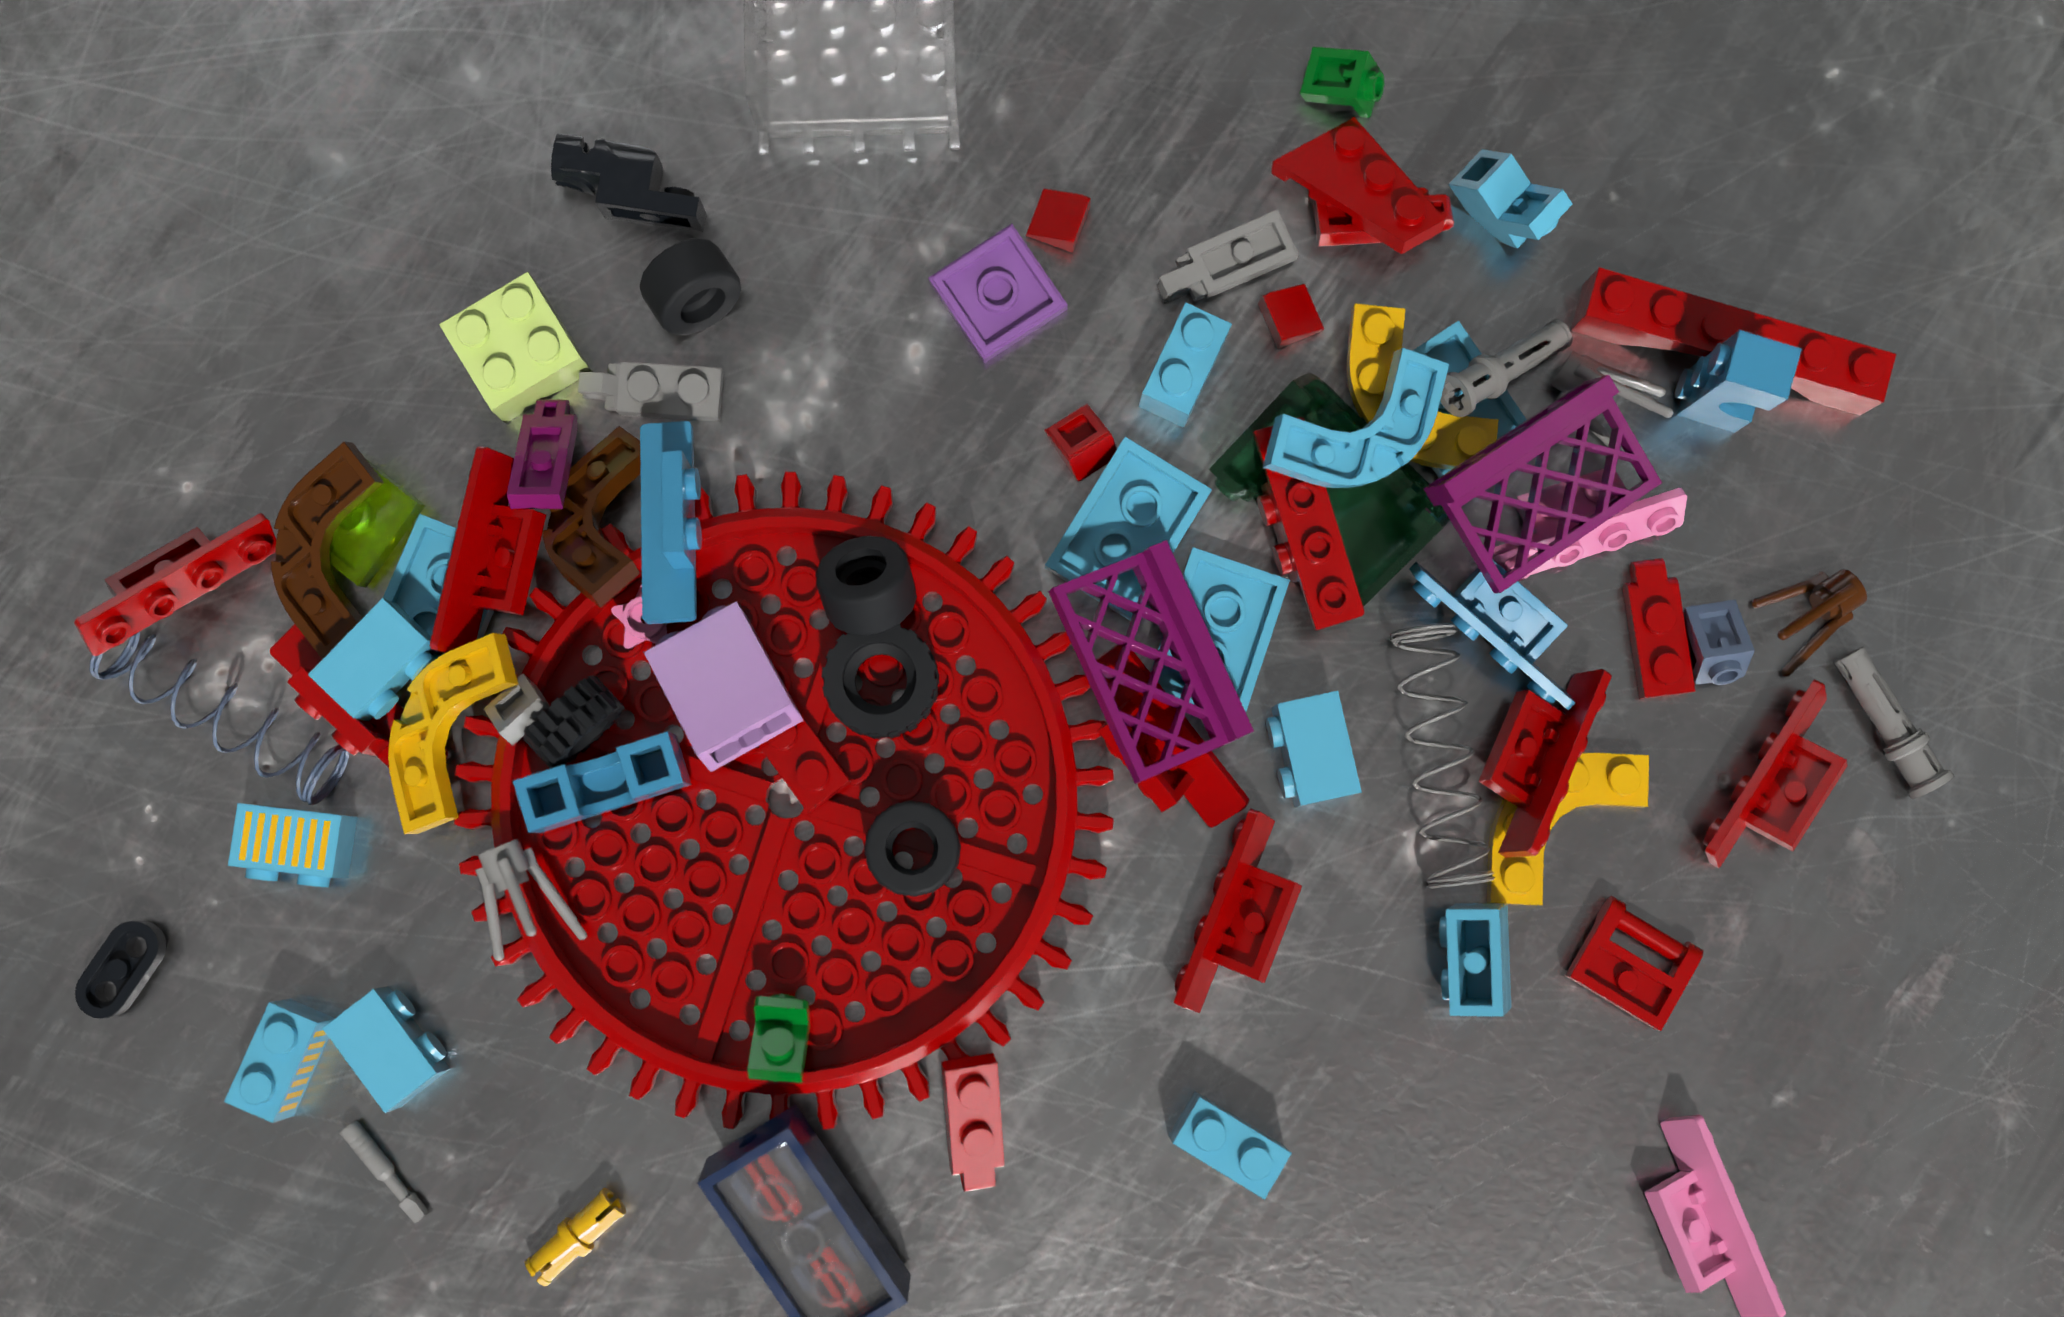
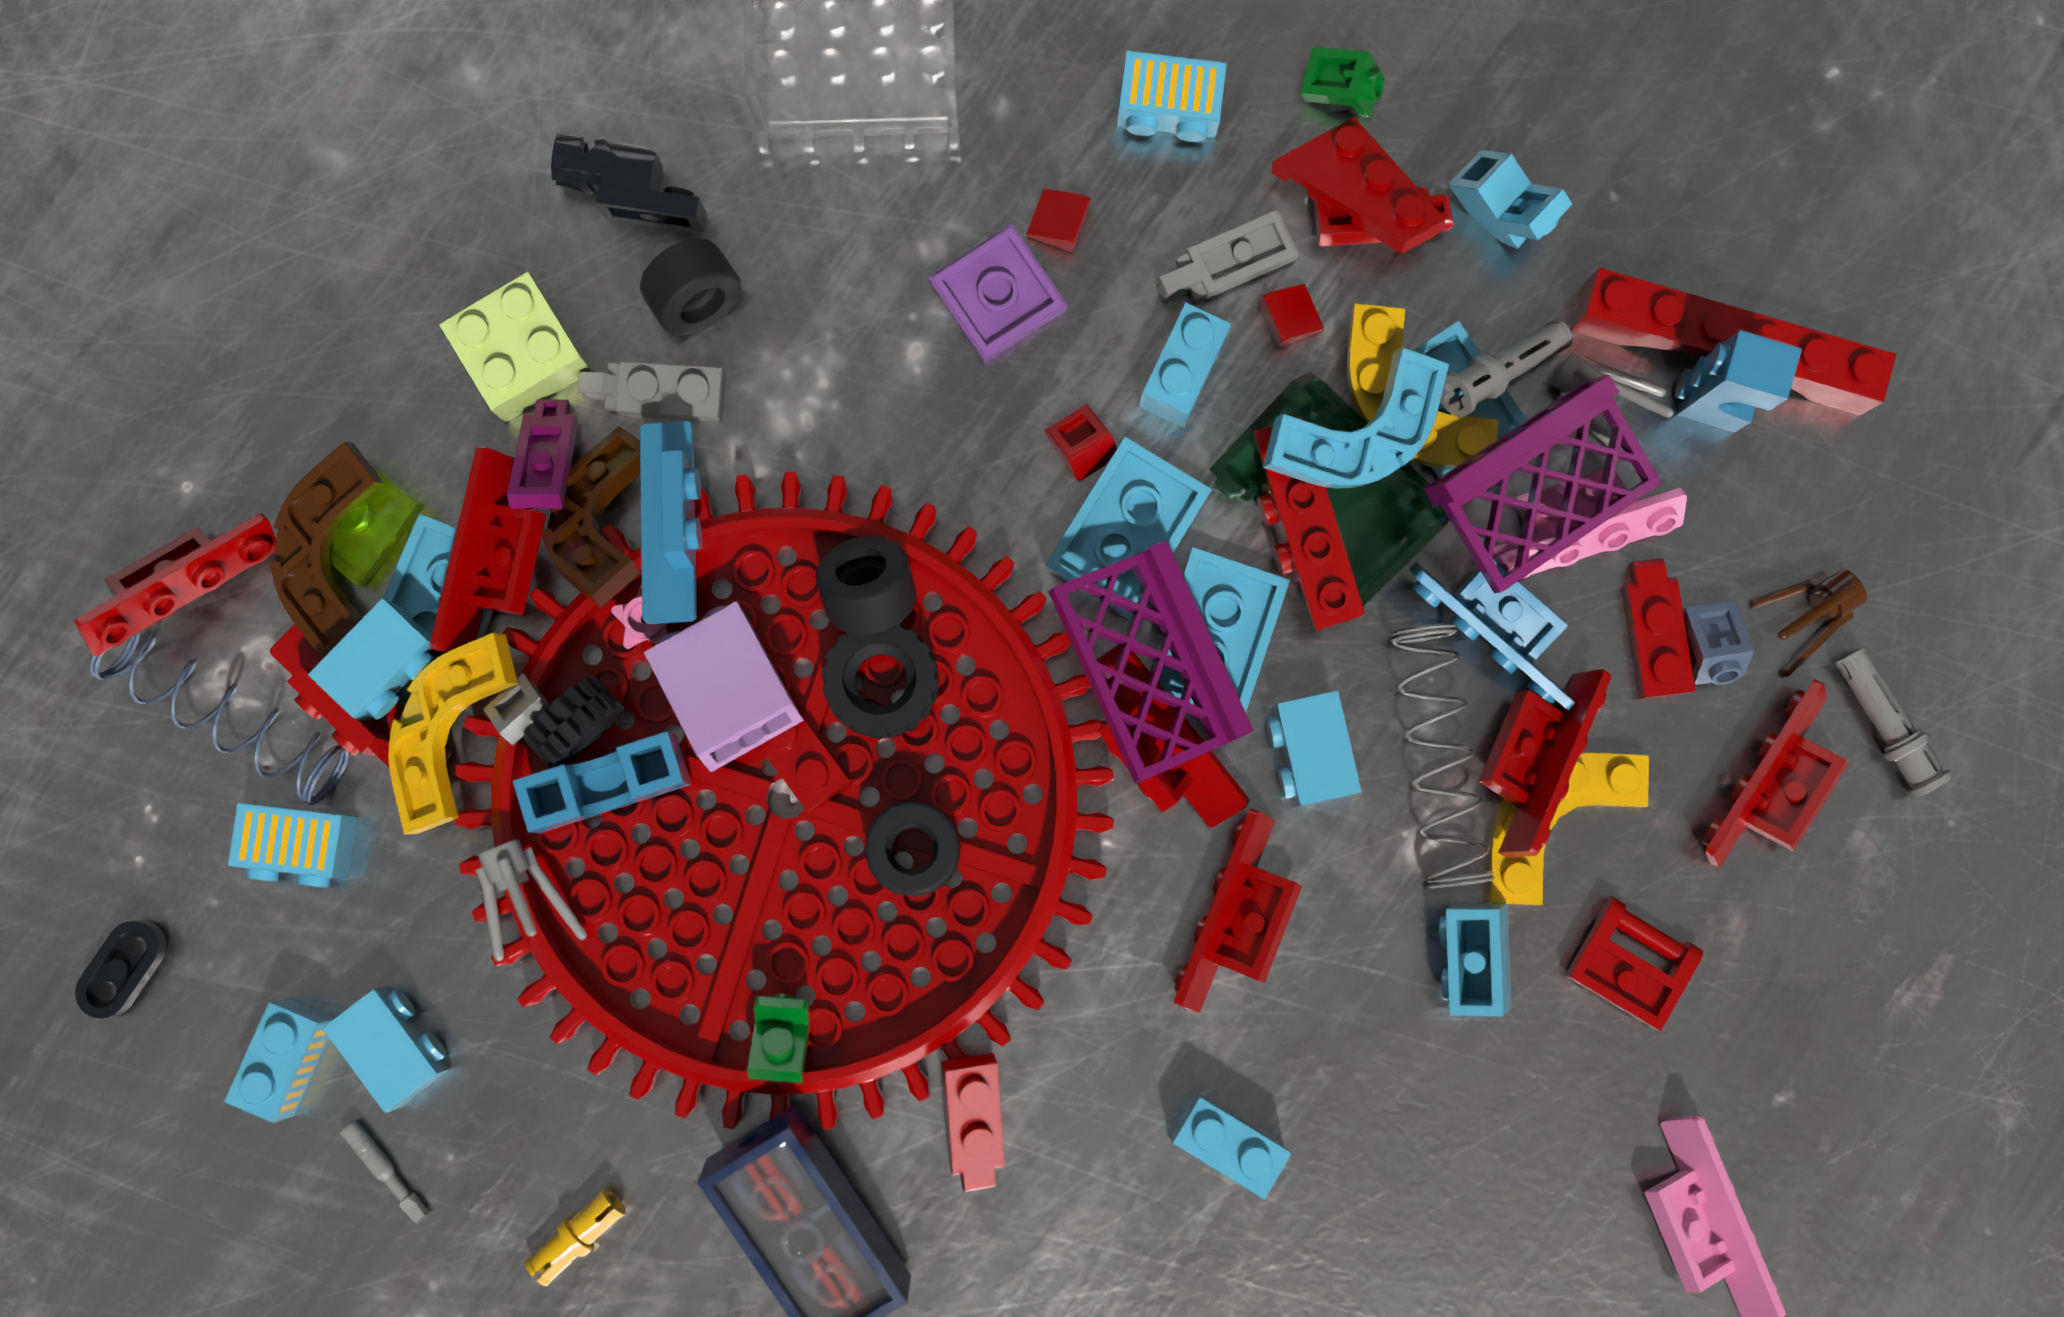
none -> medium azure brick [1117,51,1227,142]

